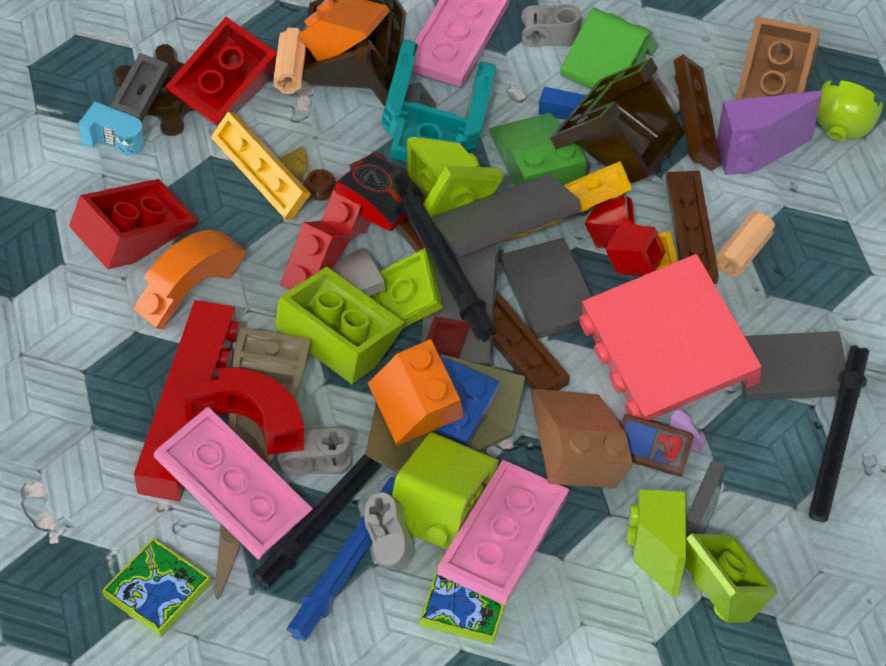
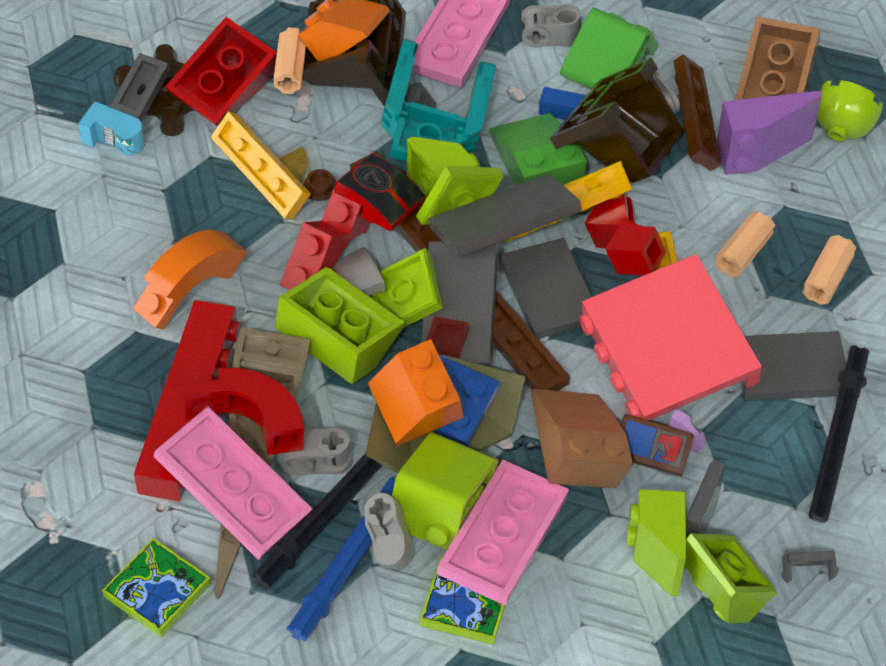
red slope [69,179,198,269] -> none
black axle [400,193,497,342] -> none
reddish brown plate [666,170,719,284] -> none
none -> dark grey piece [781,551,839,583]
none -> light nougat axle [802,235,856,305]

